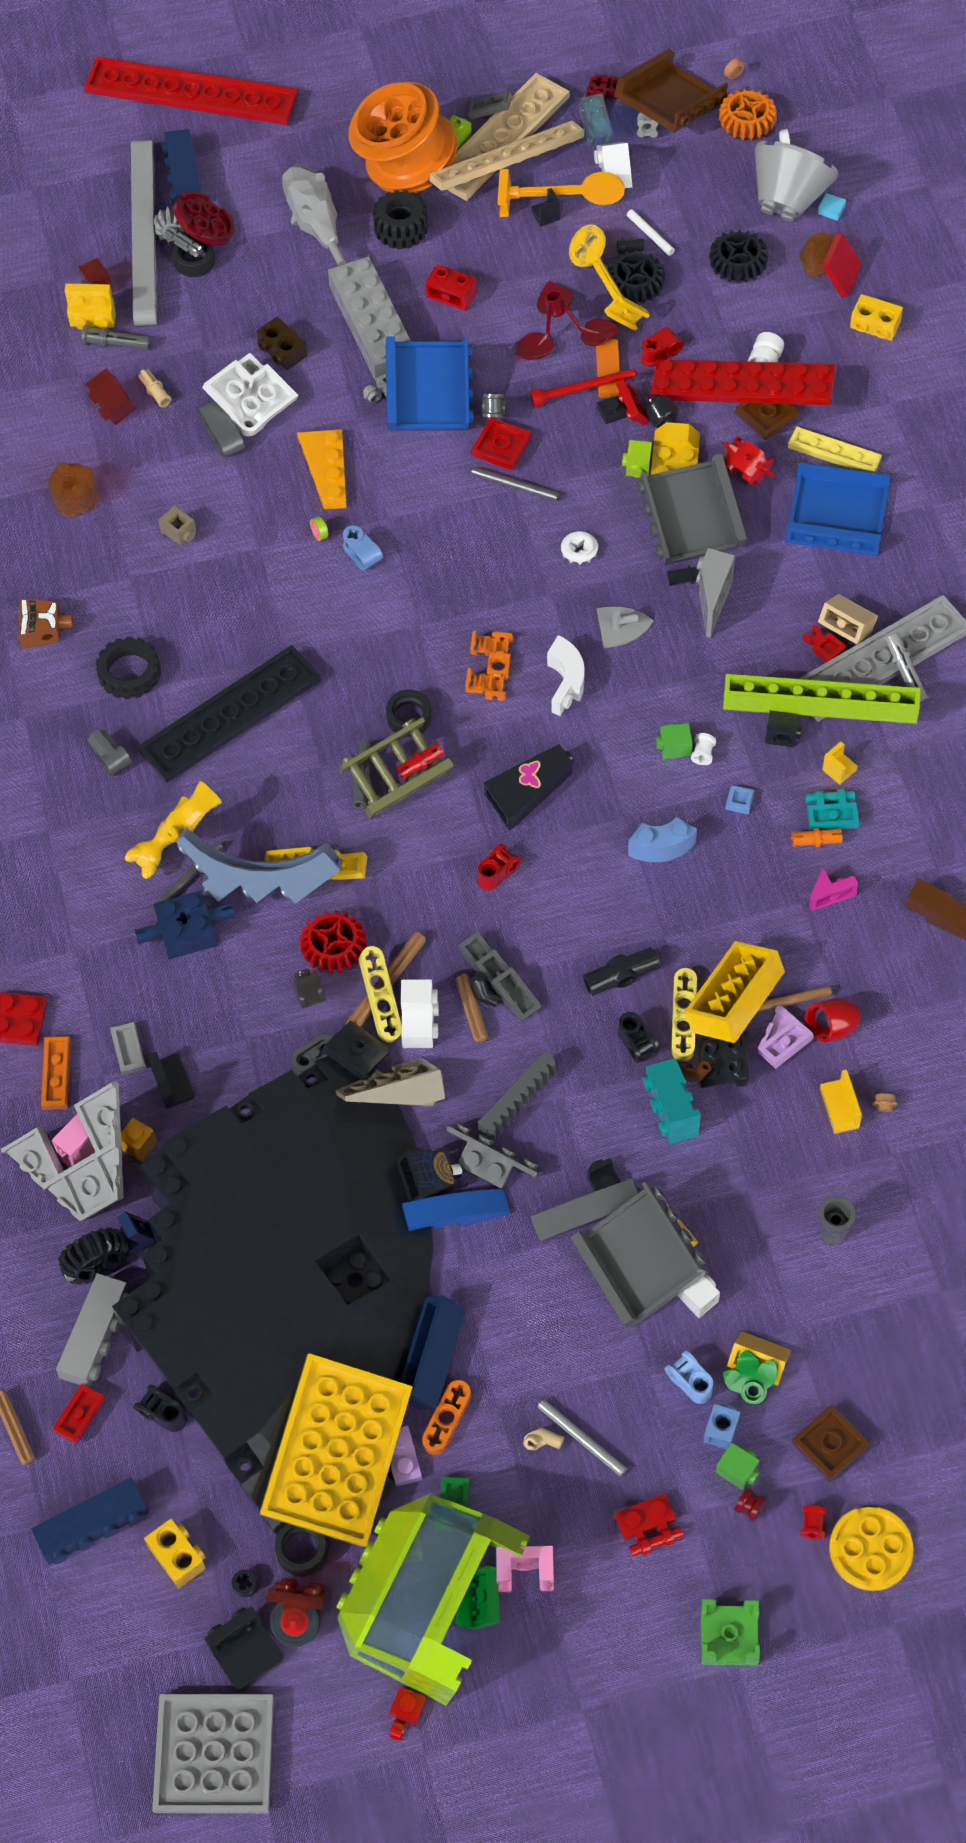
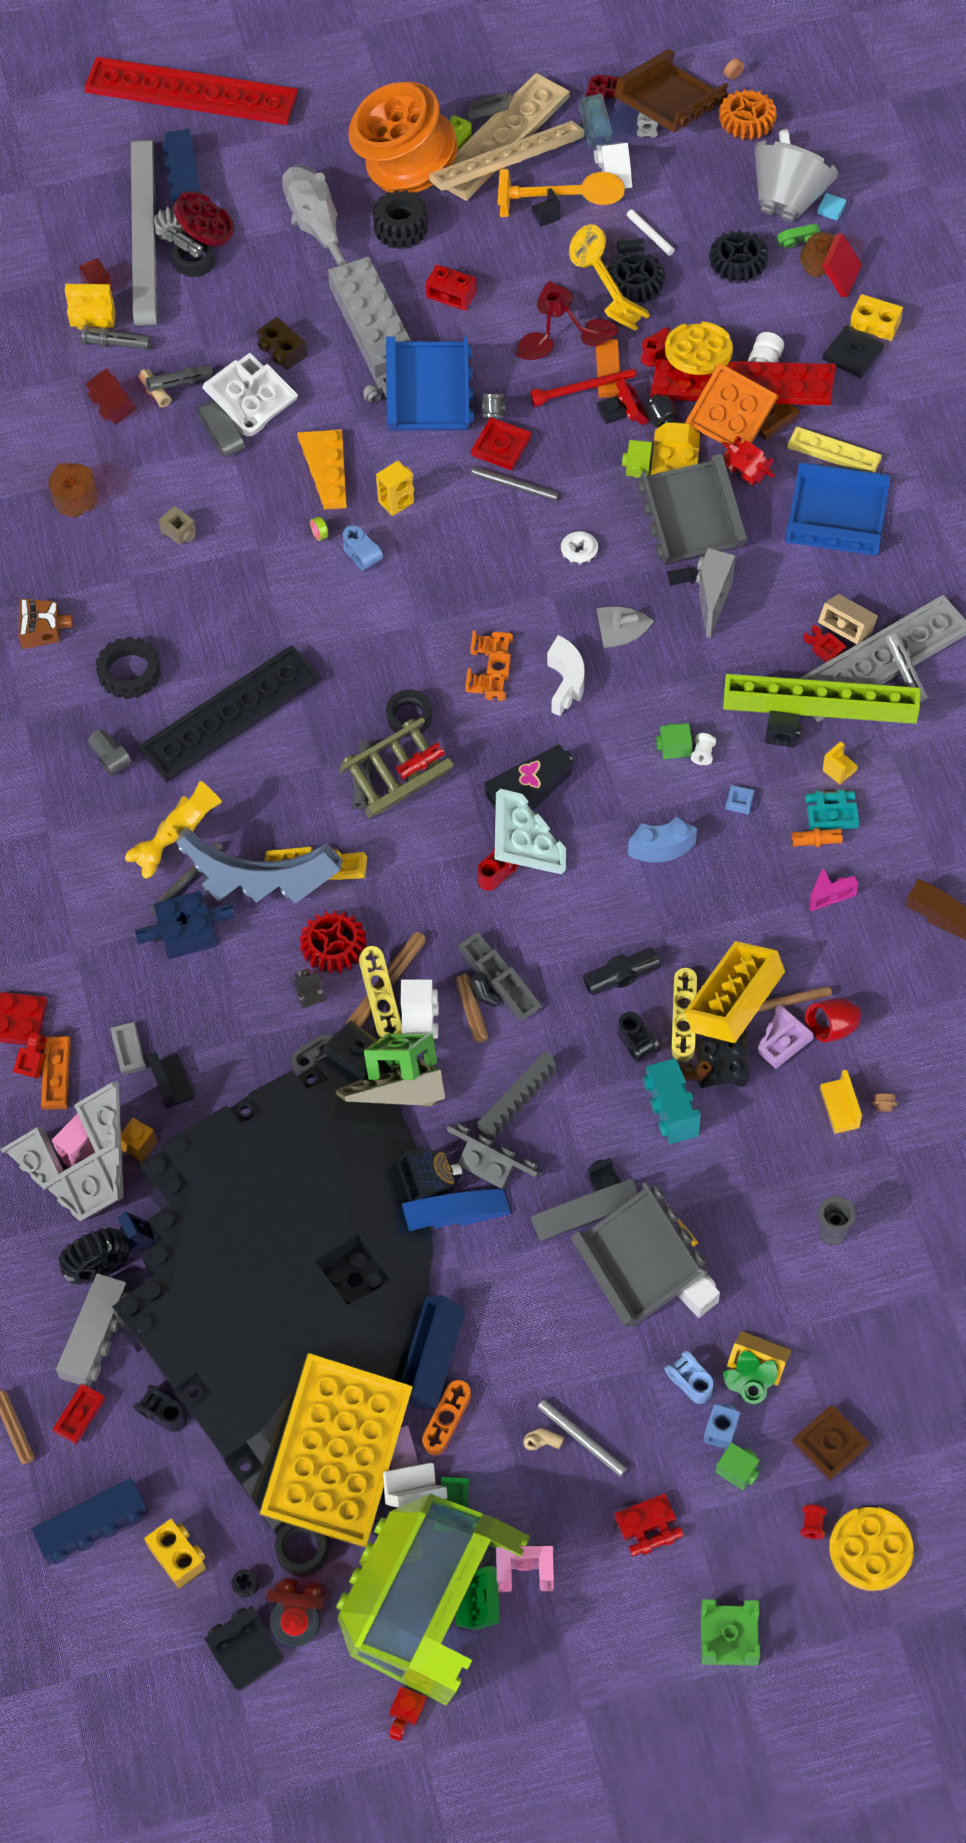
light grey plate [152,1694,274,1814] -> none
dark red wheel [734,1486,767,1522] -> none
none -> red plate [13,1032,48,1079]
none -> dark grey pin [145,364,213,392]
none -> bright green panel [364,1033,437,1080]
none -> yellow brick [376,460,414,516]
none -> white panel [383,1463,447,1508]
none -> light aqua plate [495,789,566,874]
none -> yellow tile [665,321,733,375]
none -> orange plate [685,363,779,445]
none -> bright green plate [777,224,821,249]
none -> black plate [822,325,885,379]

